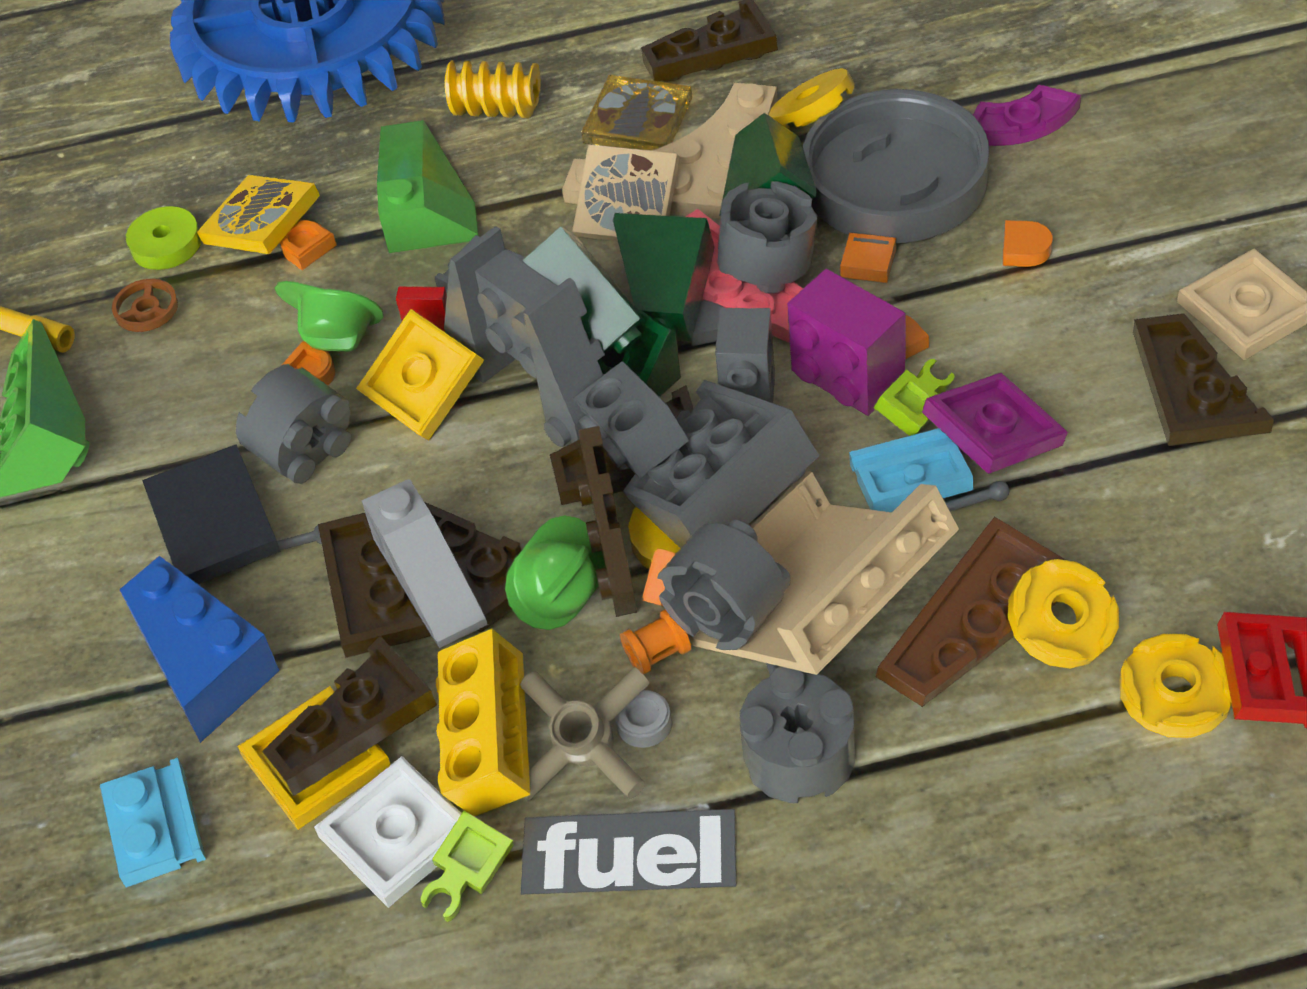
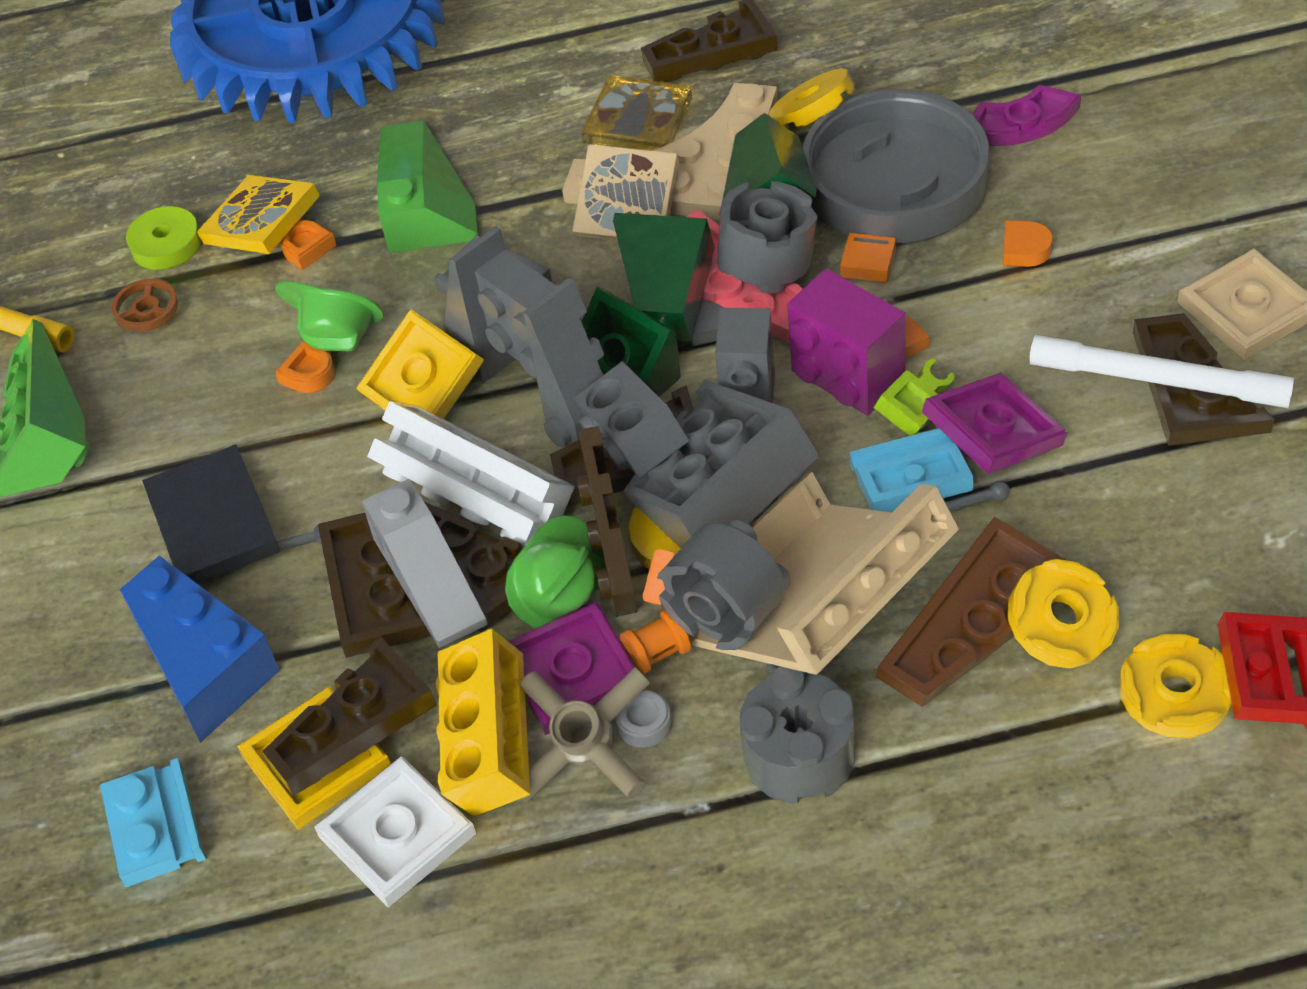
dark grey brick [236,364,351,484] -> none
red tile [395,286,447,332] -> none
lime plate [421,811,514,922] -> none
yellow piece [444,60,541,119] -> none
sticker [521,809,736,895] -> none
slope [523,227,646,354] -> none
none -> white brick [367,401,575,546]
none -> magenta tile [508,602,645,735]
none -> white piece [1030,335,1295,408]

